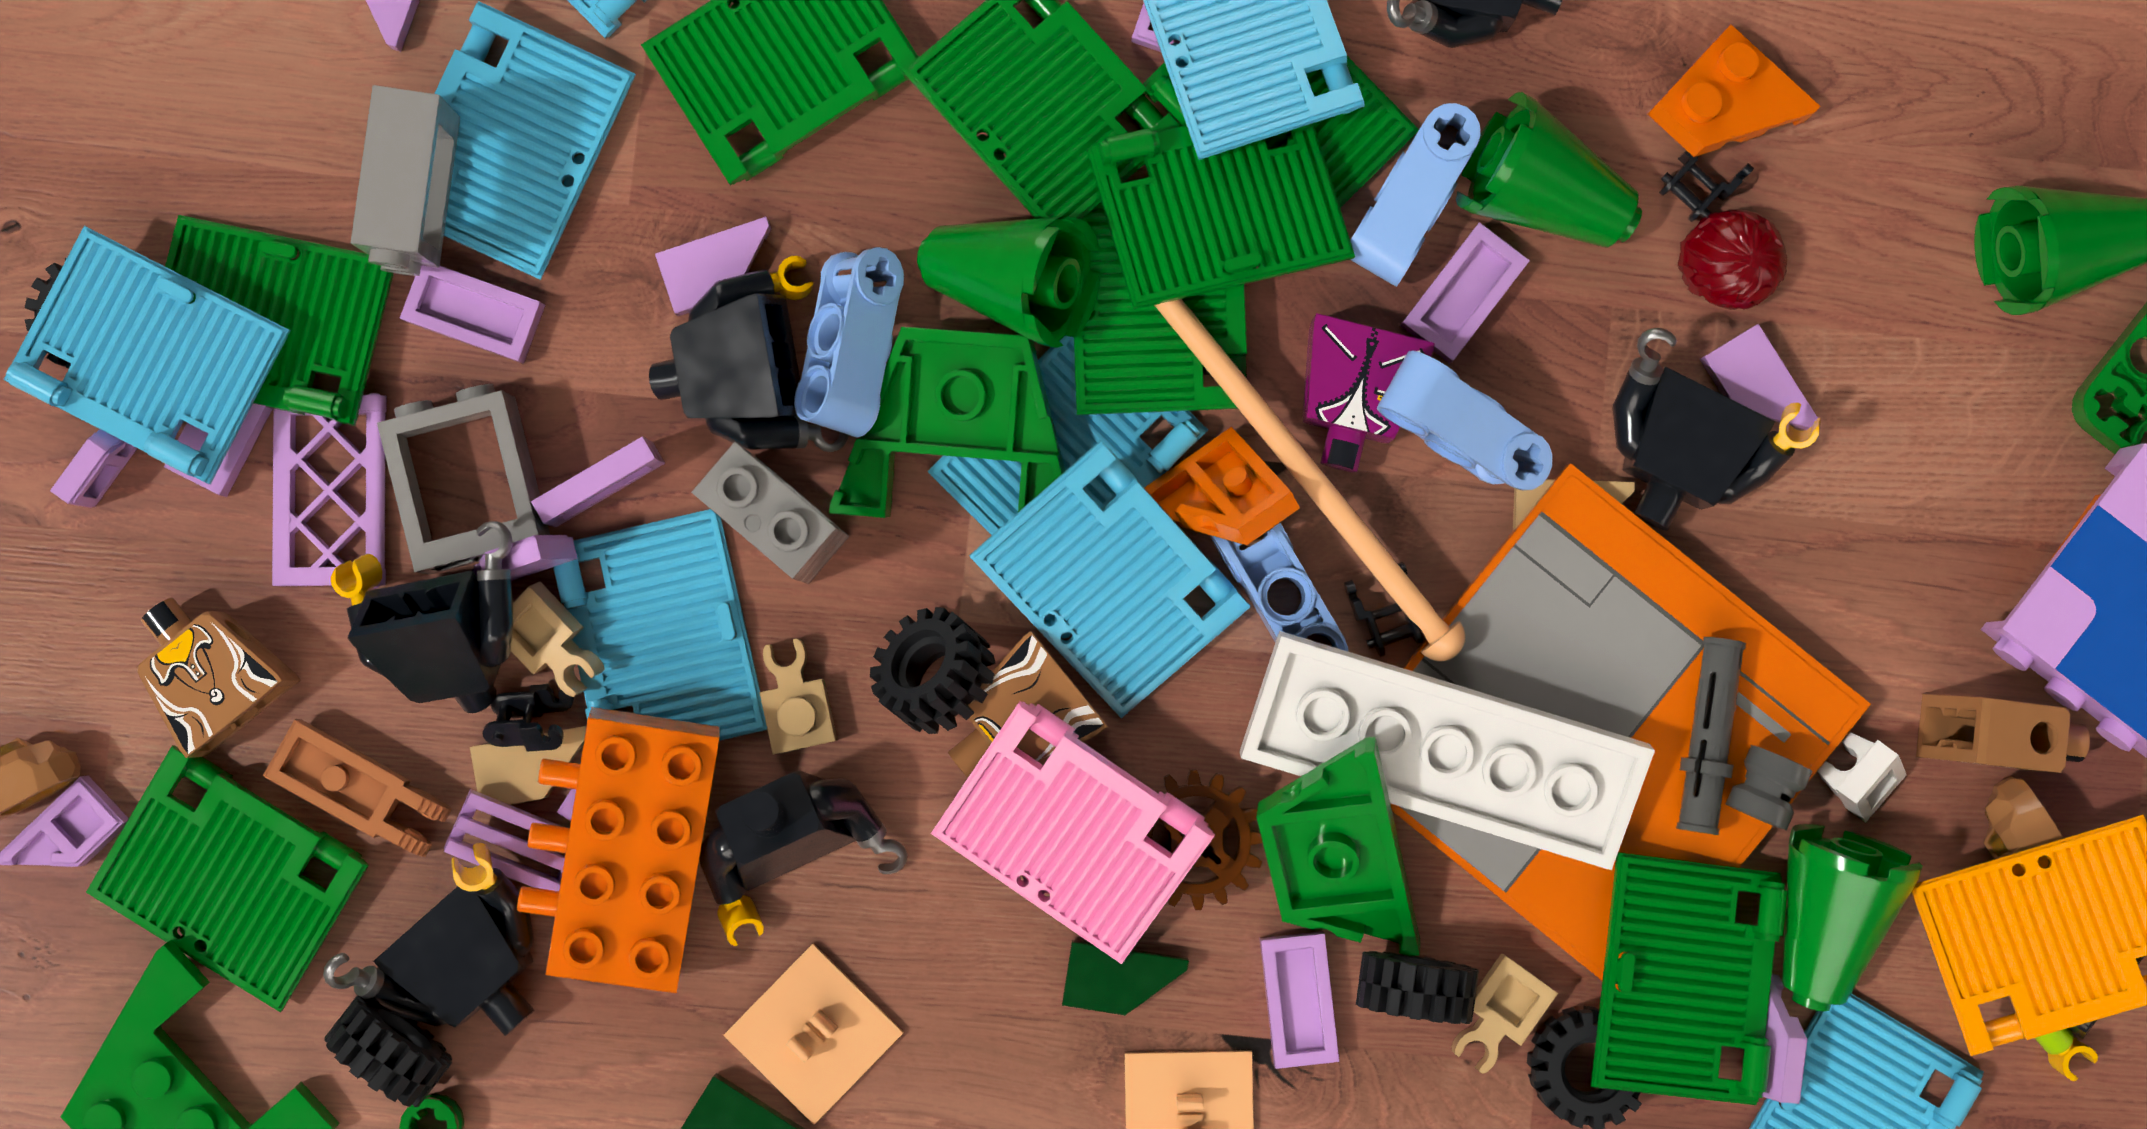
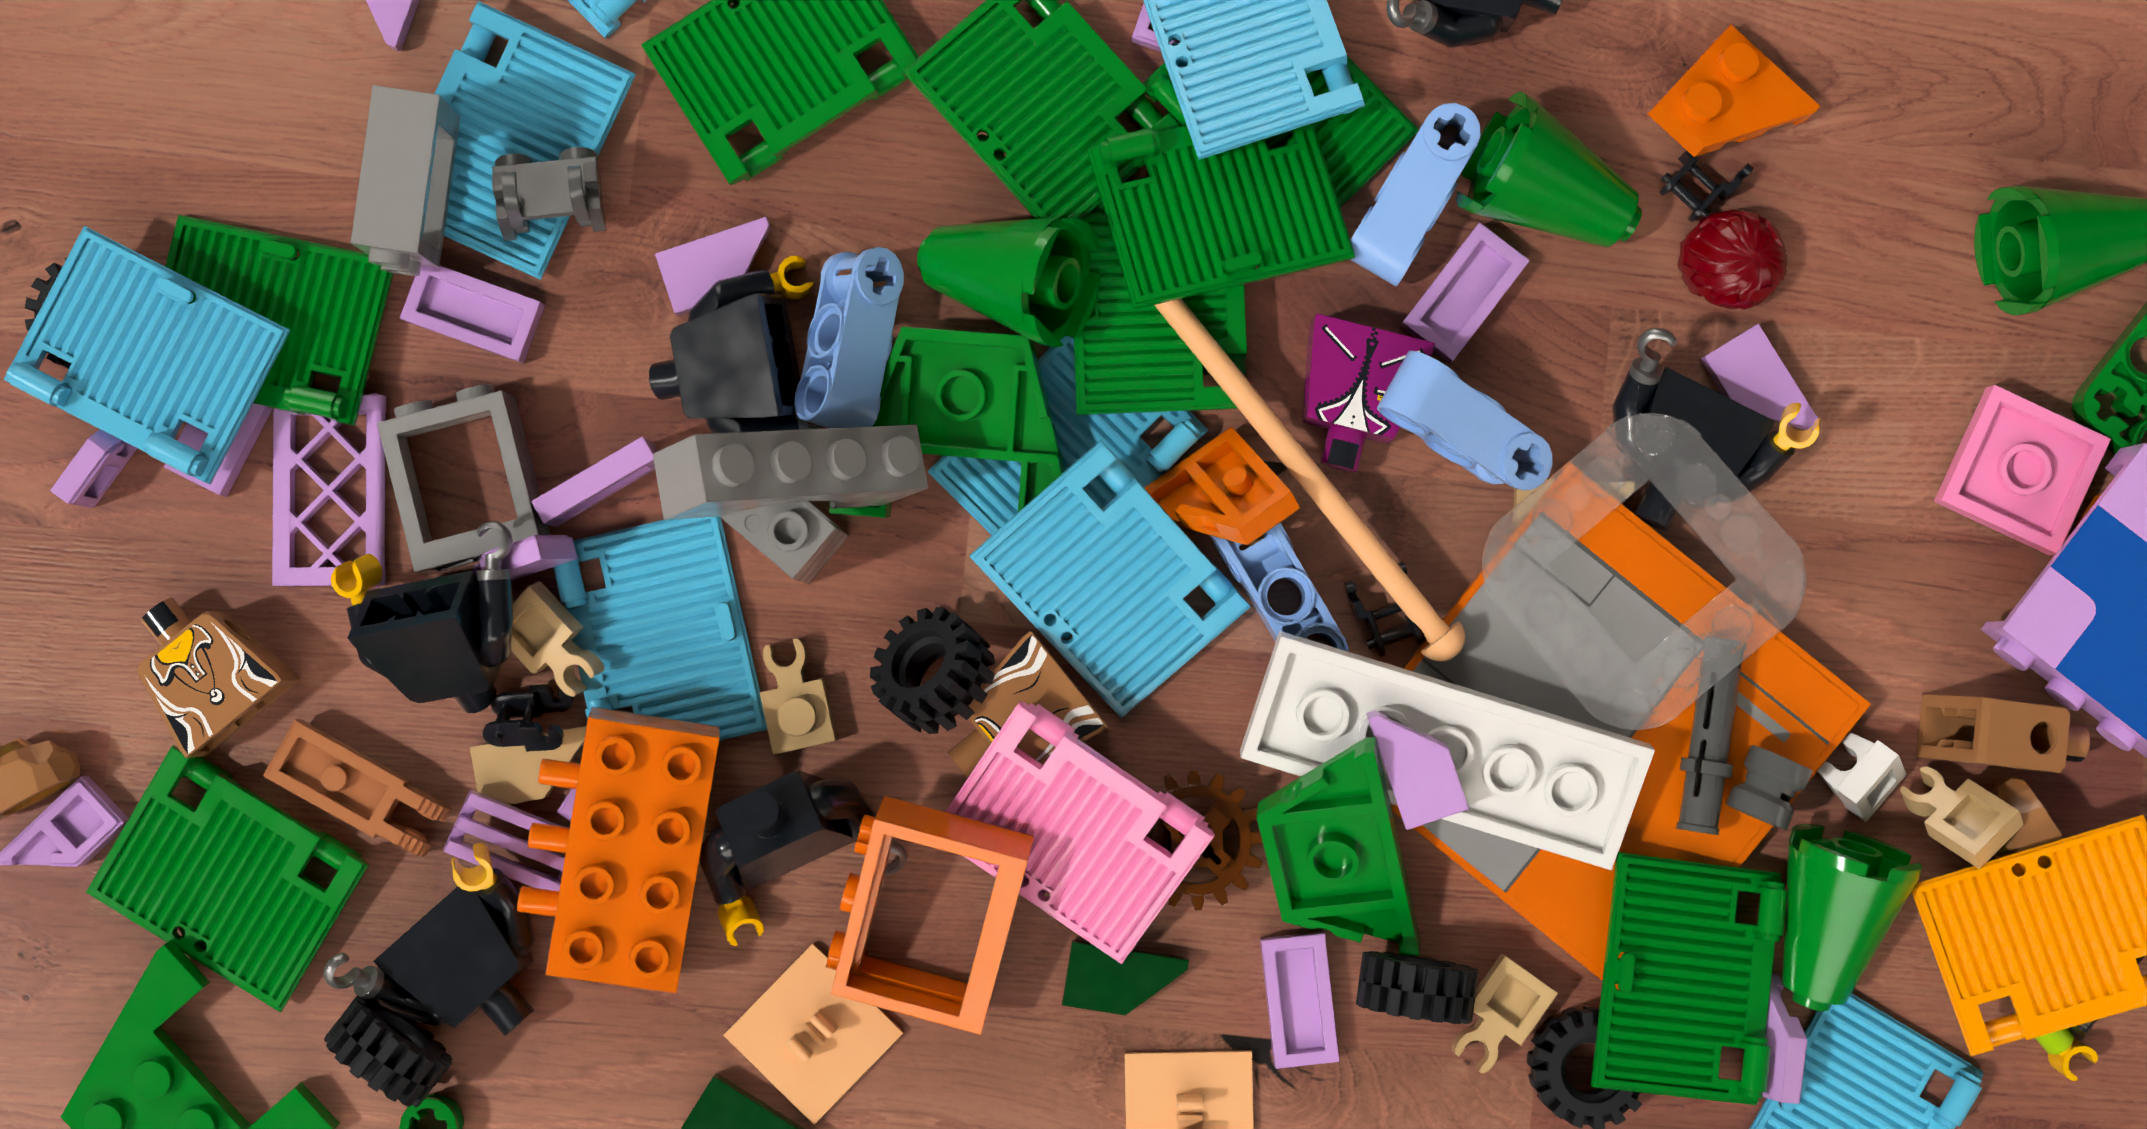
none -> dark grey piece [492,147,607,241]
none -> light grey arch [653,425,928,520]
none -> orange window [825,796,1034,1035]
none -> lavender tile [1366,710,1469,830]
none -> clear plate [1482,413,1806,730]
none -> tan plate [1900,766,2024,869]
none -> bright pink plate [1934,385,2111,556]

